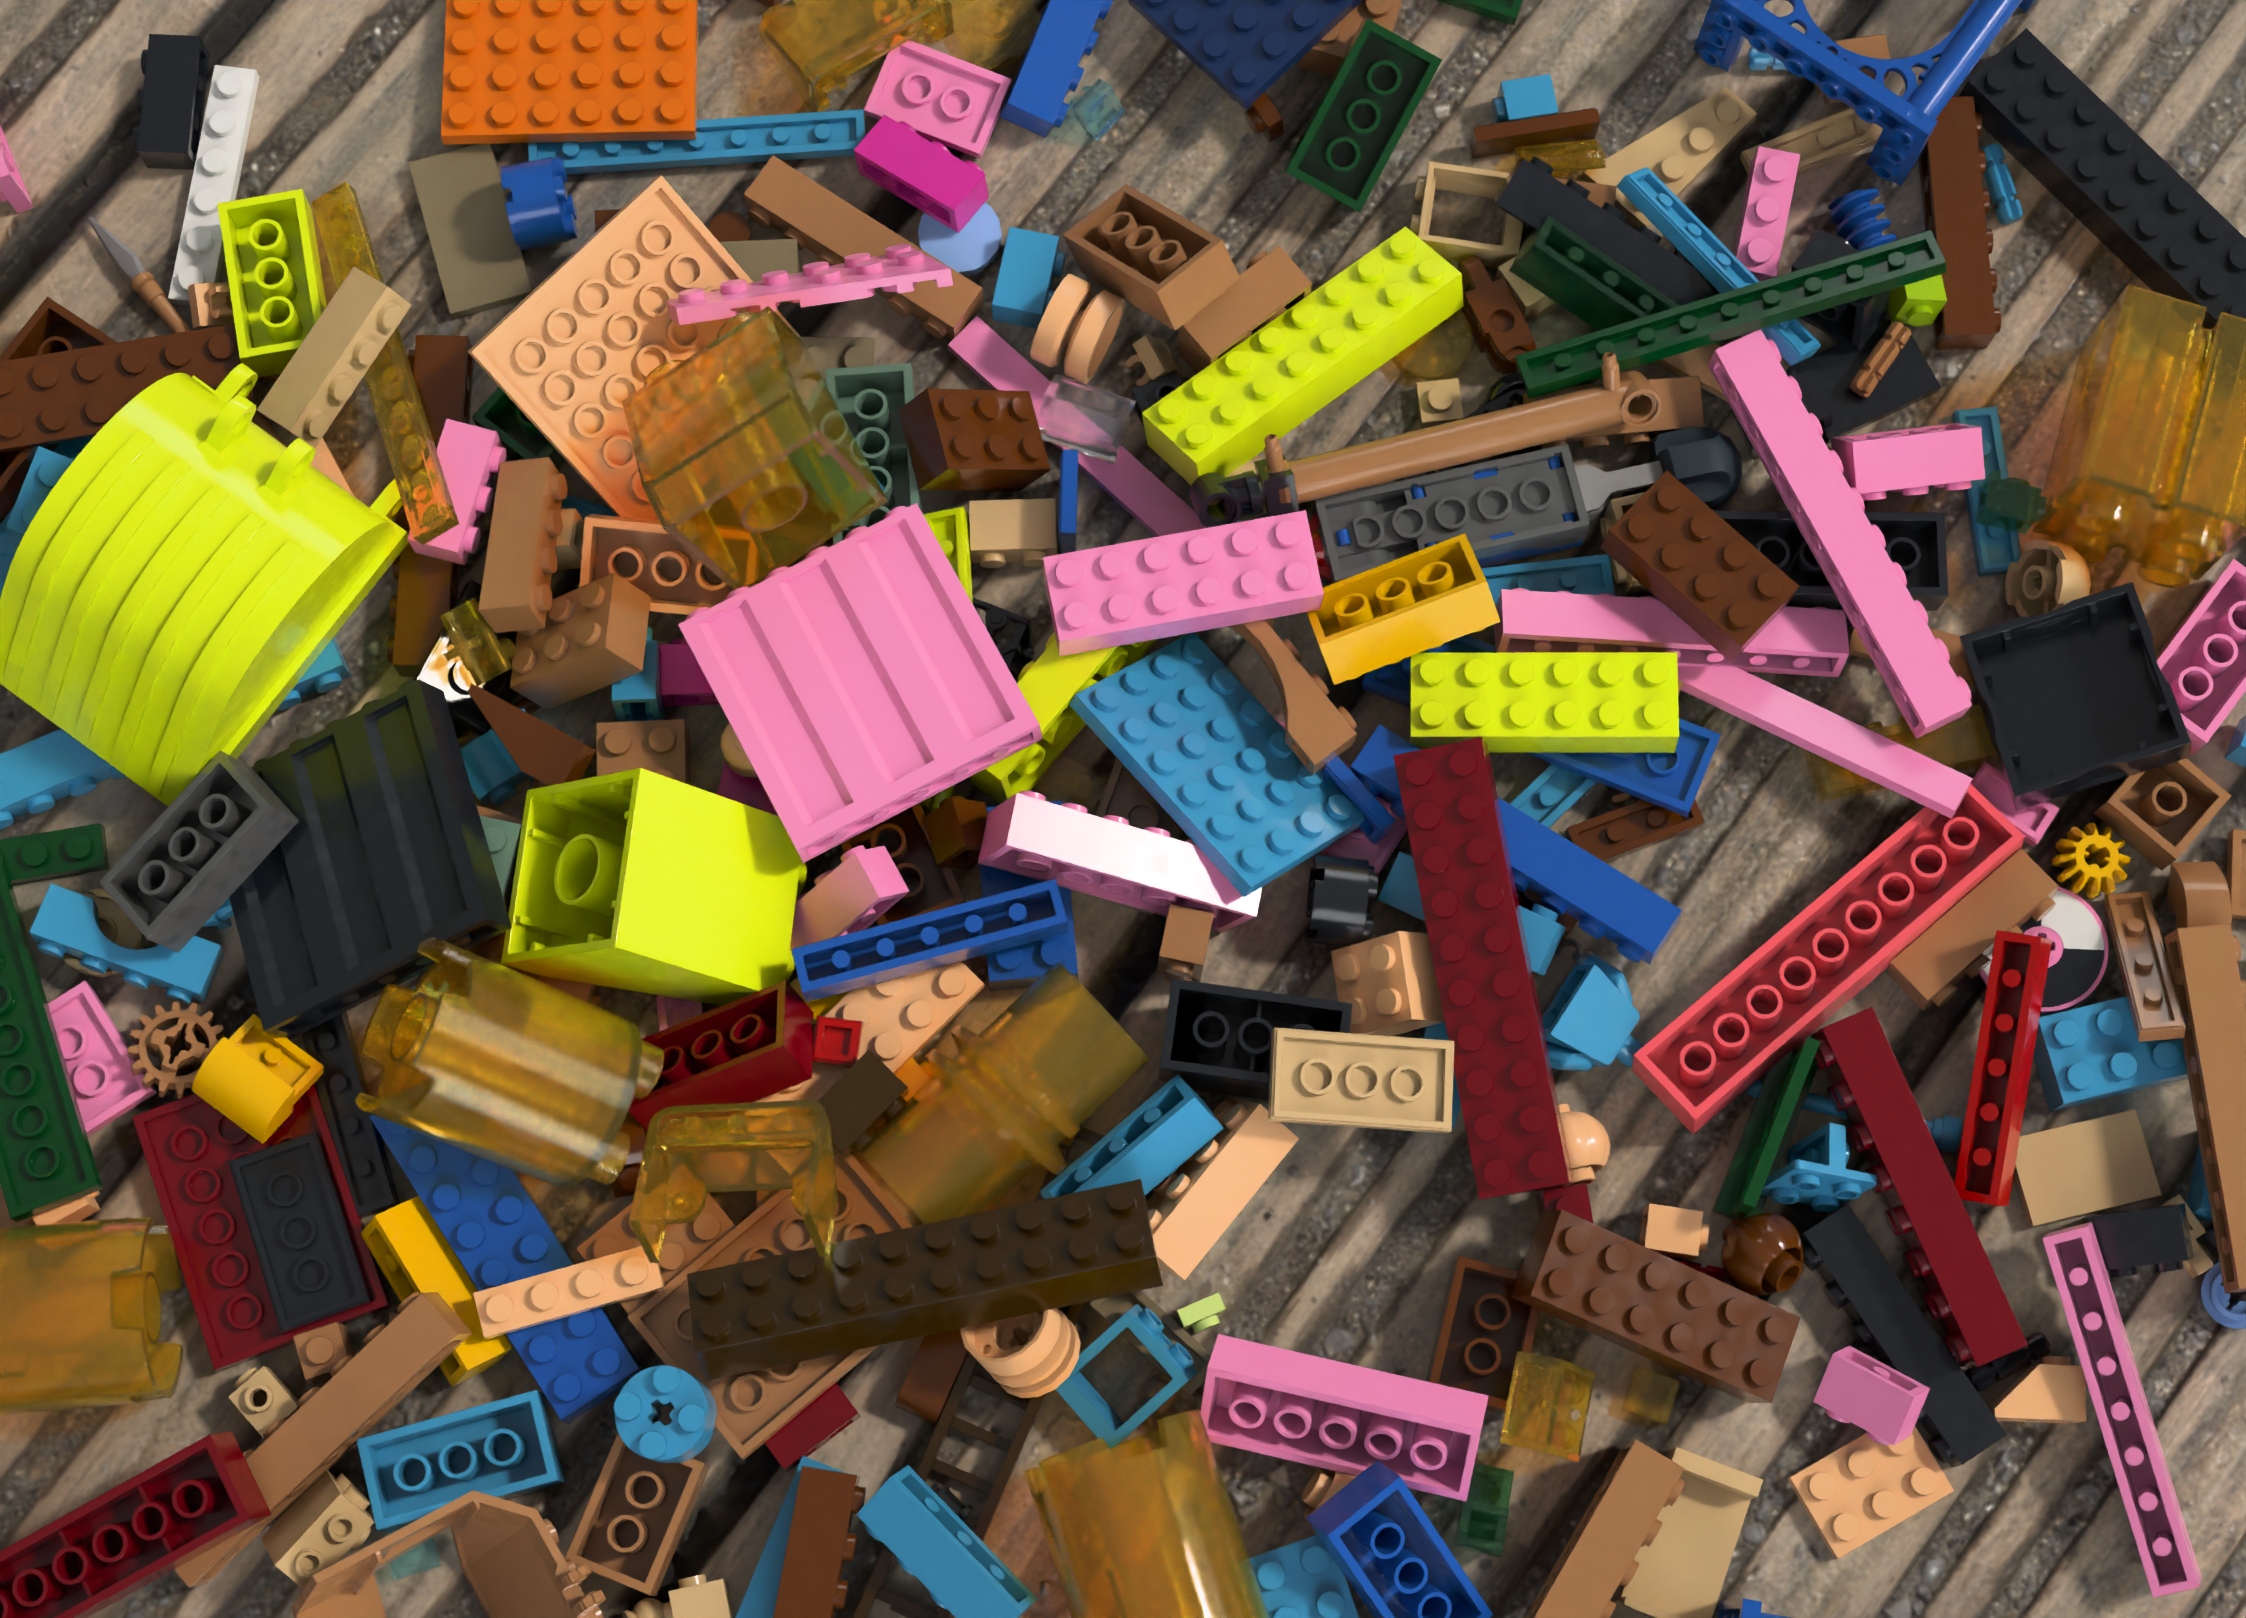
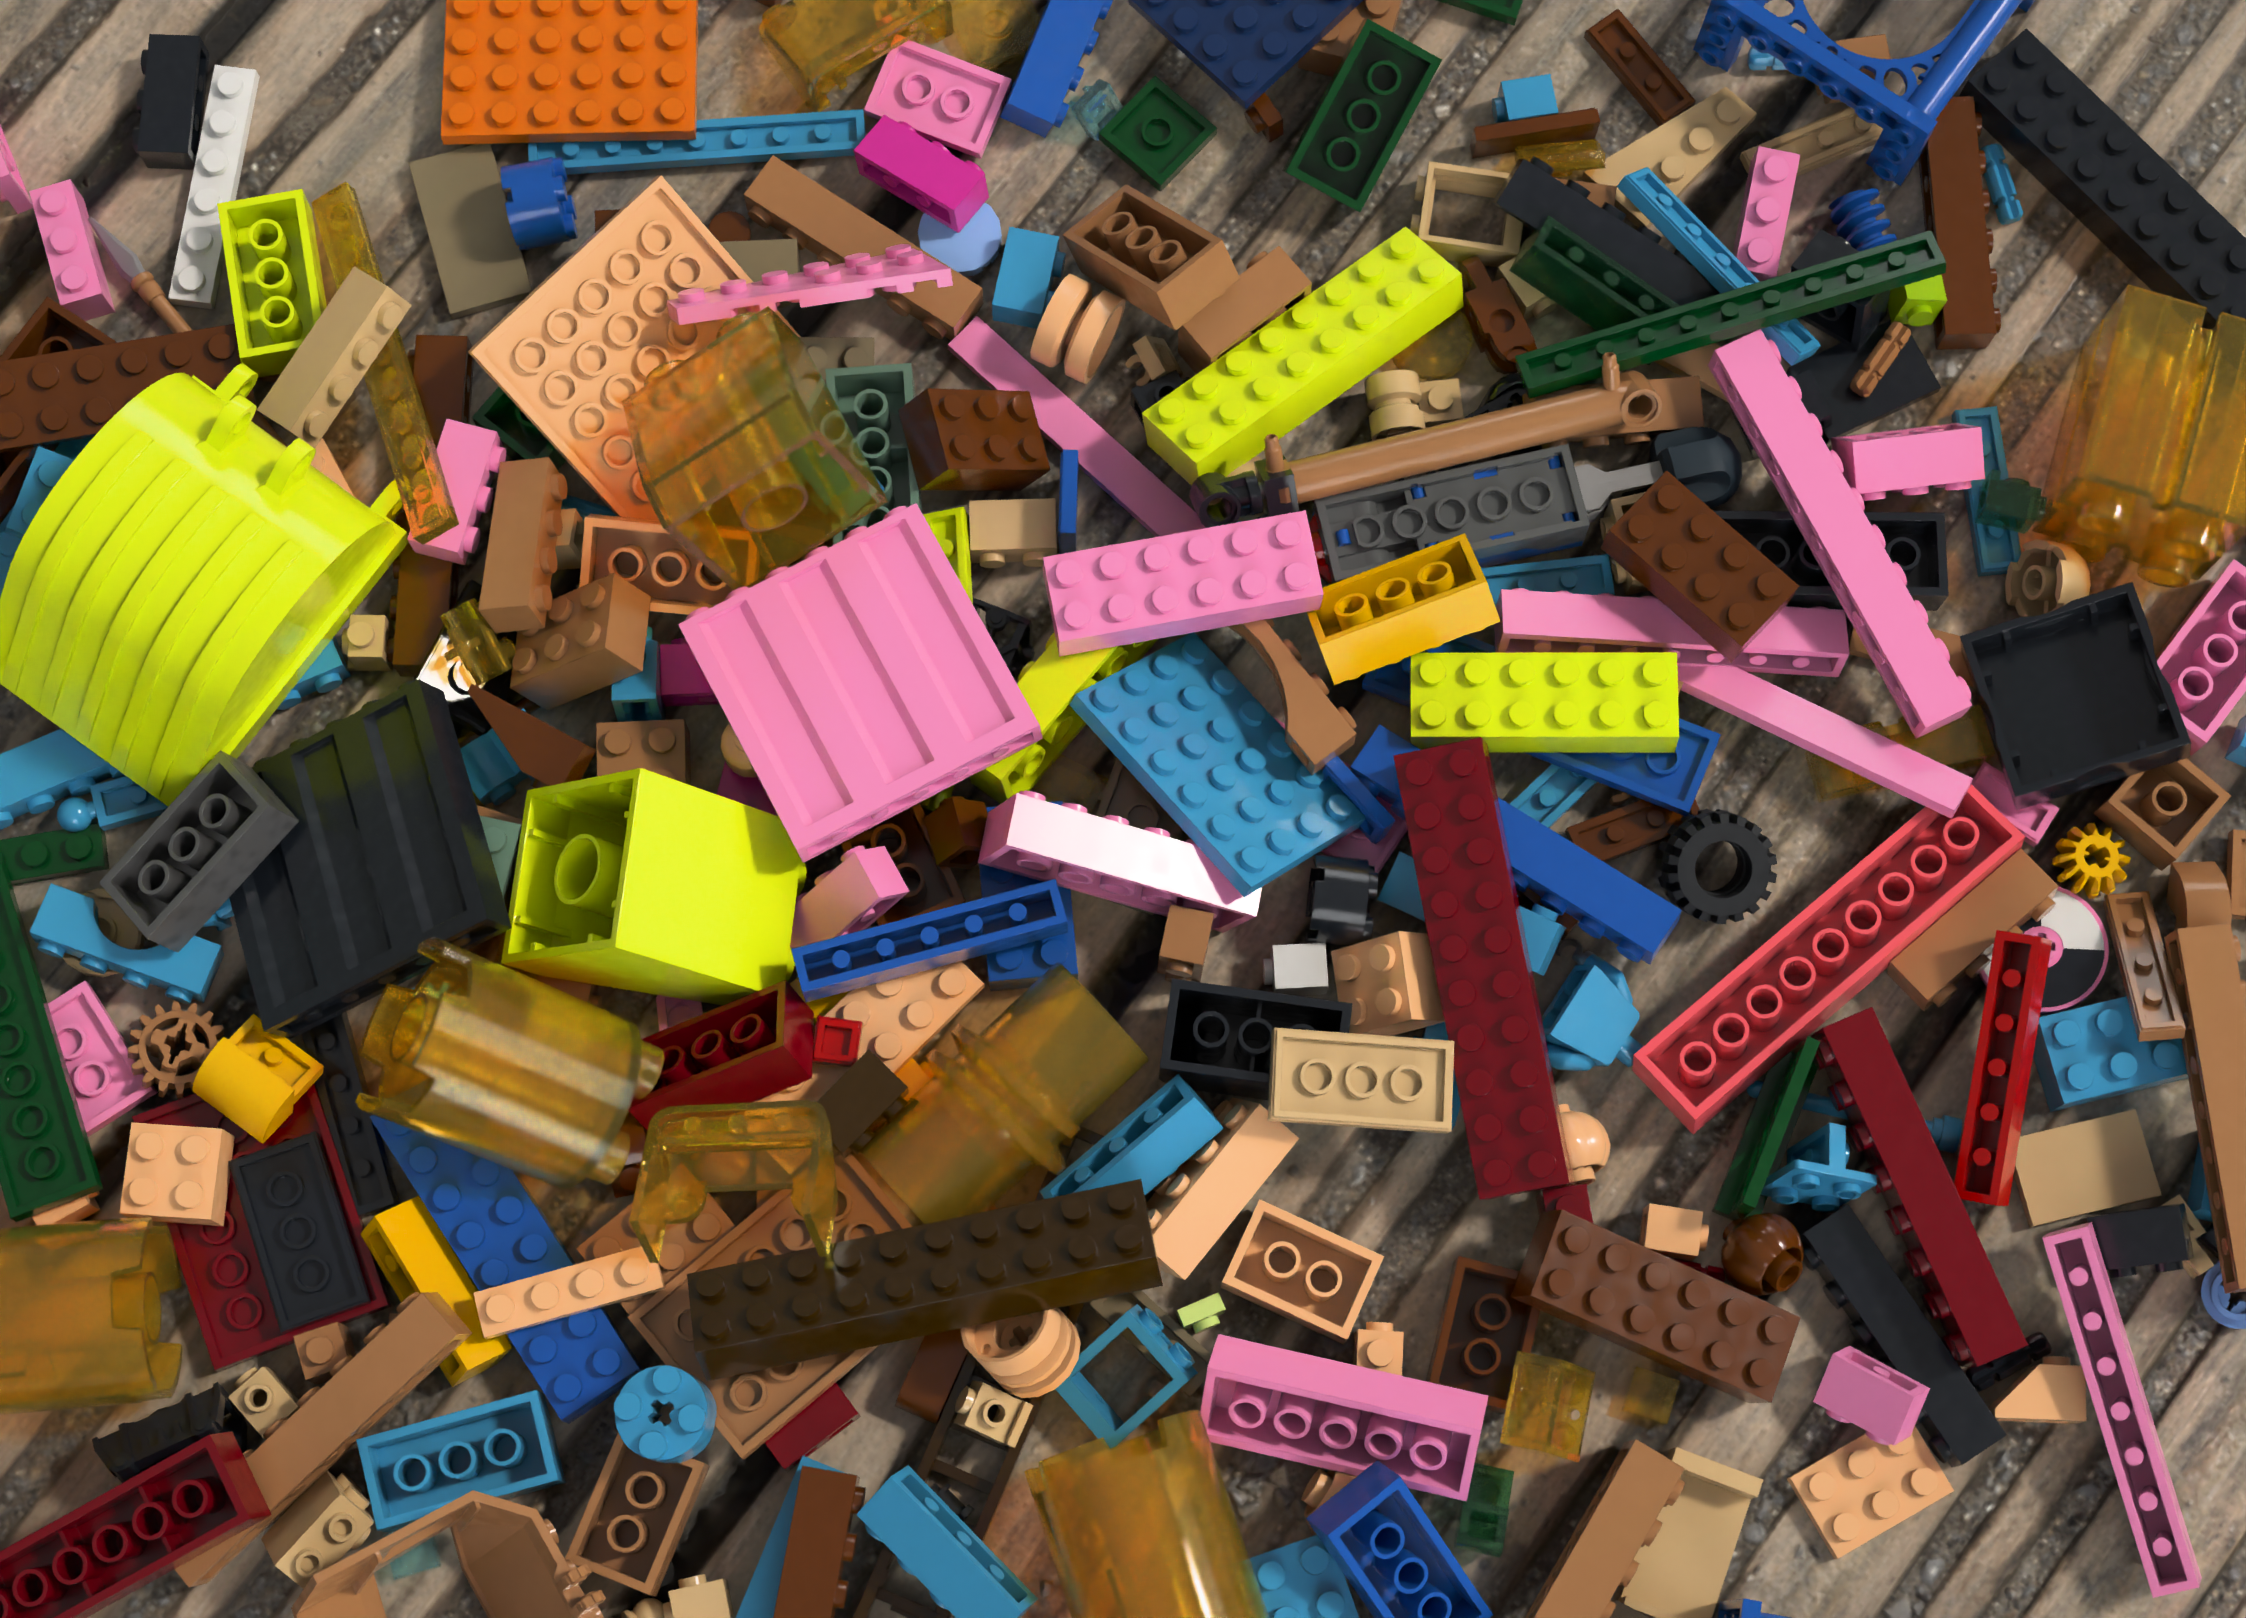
light nougat tile [188,282,235,329] -> none
clear brick [1037,374,1136,464] -> none
none -> bright pink brick [29,179,115,321]
none -> dark azure plate [57,776,168,832]
none -> black piece [92,1382,247,1483]
none -> light nougat brick [119,1122,235,1226]
none -> tan brick [342,614,395,671]
none -> tan brick [954,1380,1033,1448]
none -> dark green plate [1099,76,1217,192]
none -> light nougat brick [1220,1199,1384,1345]
none -> white brick [1263,943,1329,996]
none -> light nougat brick [1353,1322,1404,1376]
none -> tan wheel [1364,370,1426,441]
none -> reddish brown tile [1584,9,1696,127]
none -> black tyre [1656,809,1777,924]

